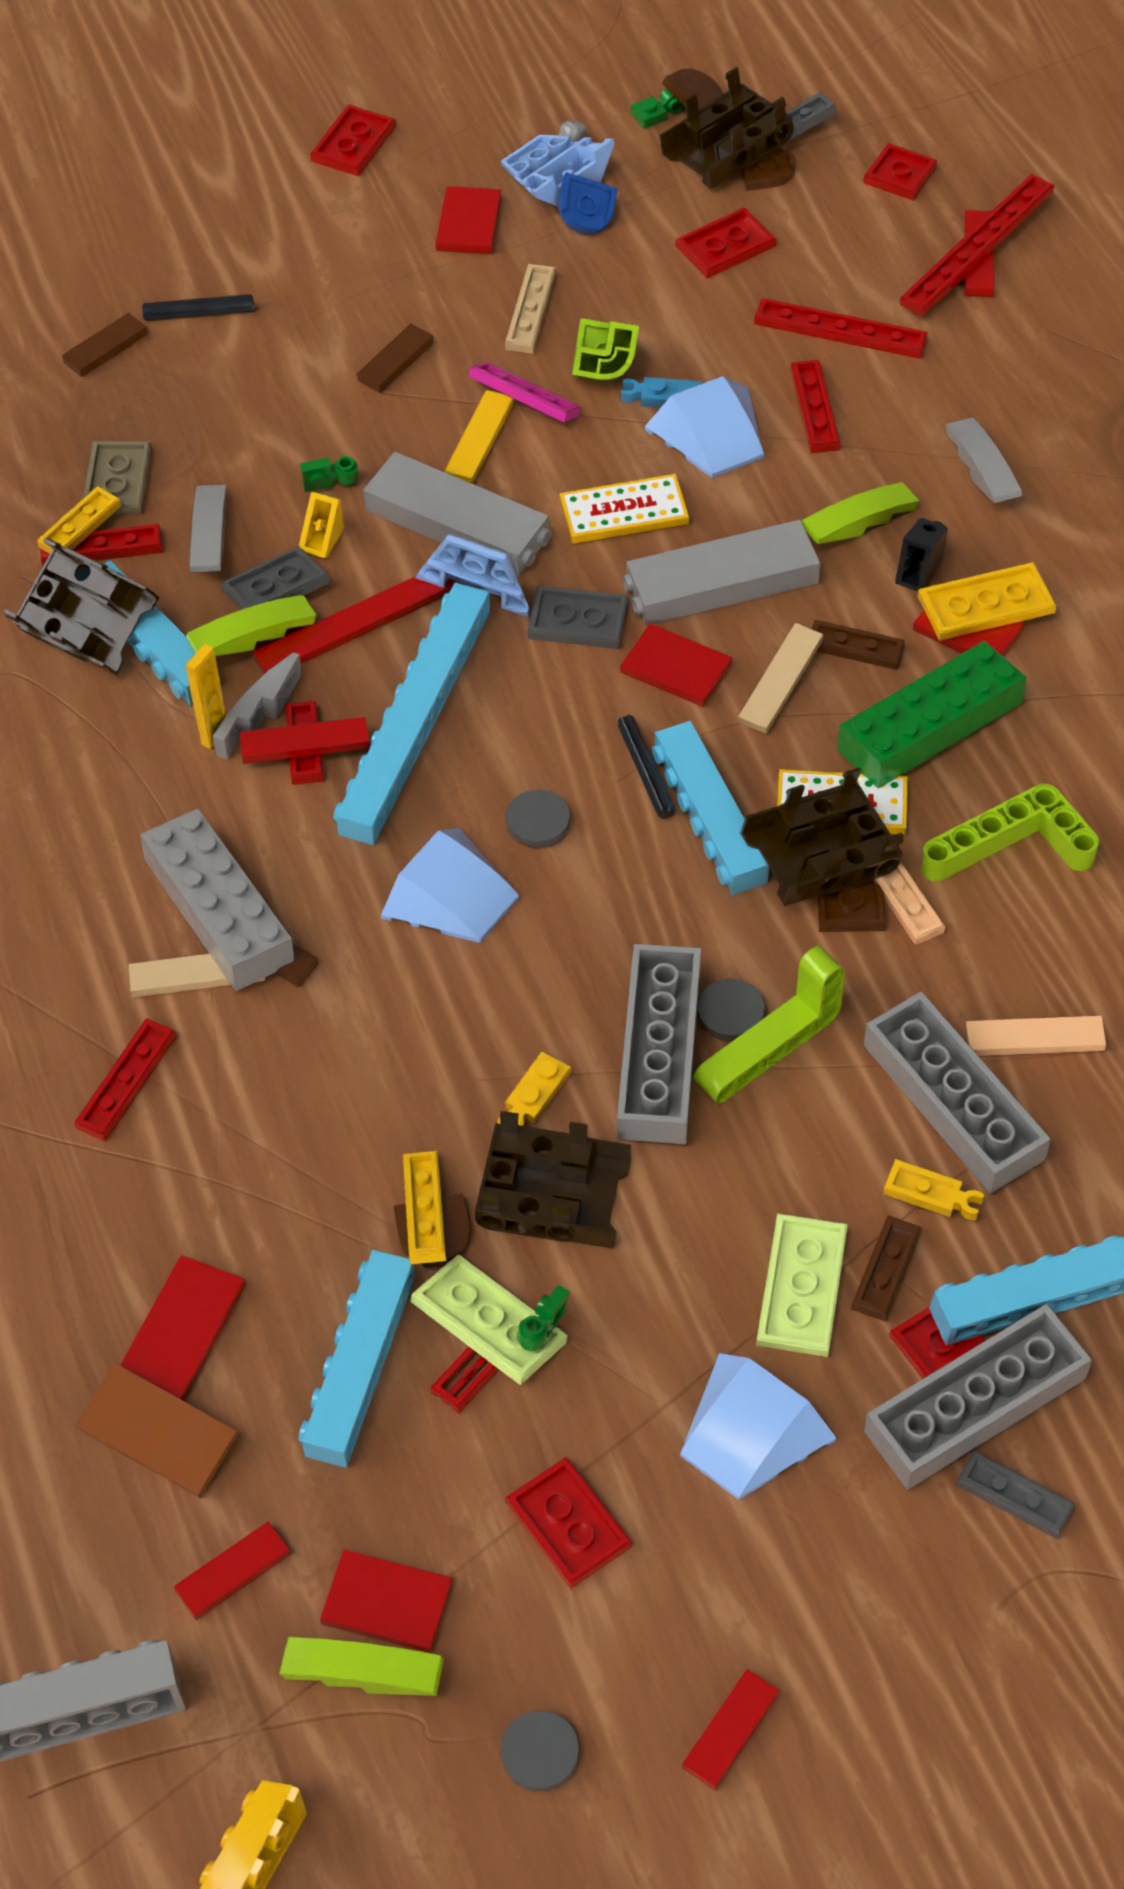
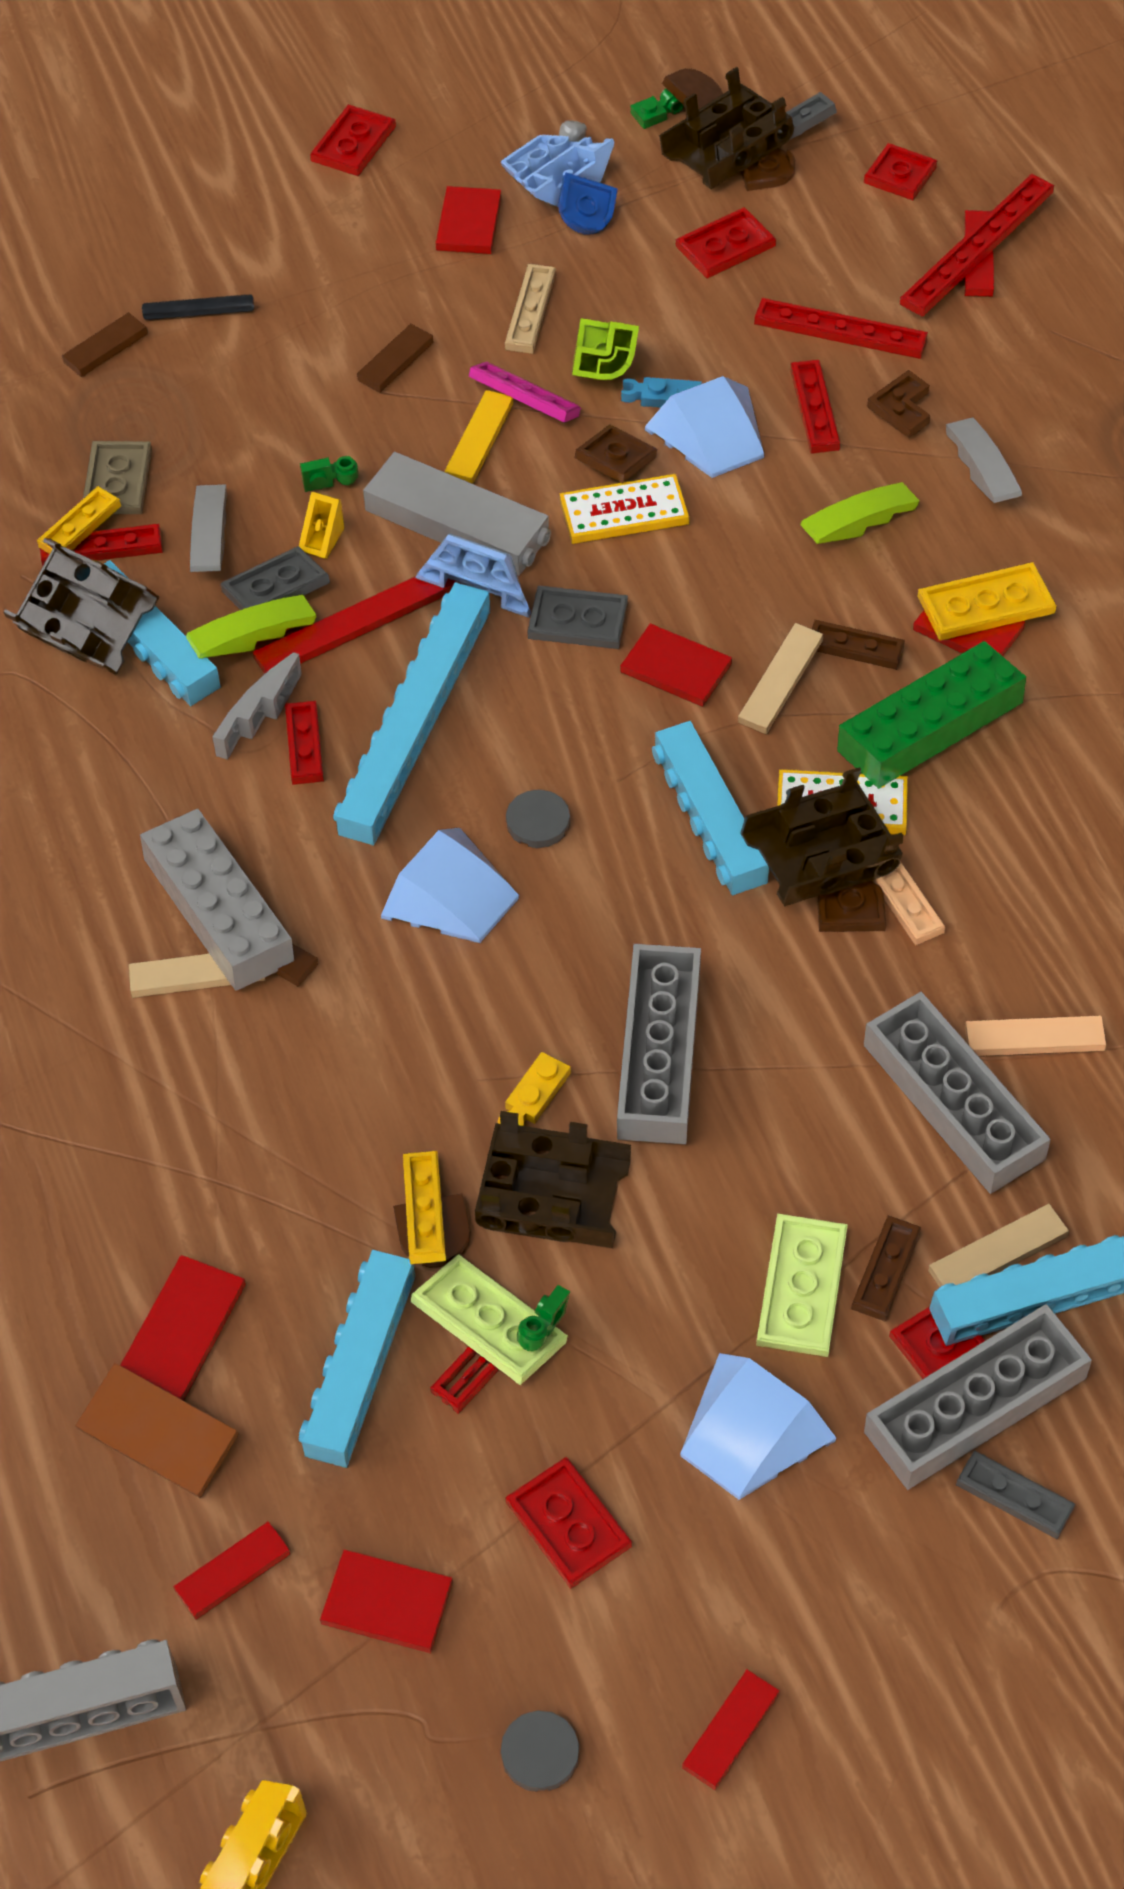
red tile [74,1018,176,1142] -> none
yellow tile [185,643,226,749] -> none
red tile [240,717,370,764] -> none
lime slope [279,1637,444,1696] -> none
black axle [618,715,674,819] -> none
light grey brick [622,520,820,626] -> none
lime beam [693,946,845,1103] -> none
dark grey tile [697,979,765,1042] -> none
yellow plate [883,1159,984,1220] -> none
black torso [895,518,948,591] -> none
lime beam [921,784,1099,881] -> none
none -> reddish brown tile [575,424,657,483]
none -> reddish brown plate [867,370,930,438]
none -> tan tile [928,1204,1069,1287]

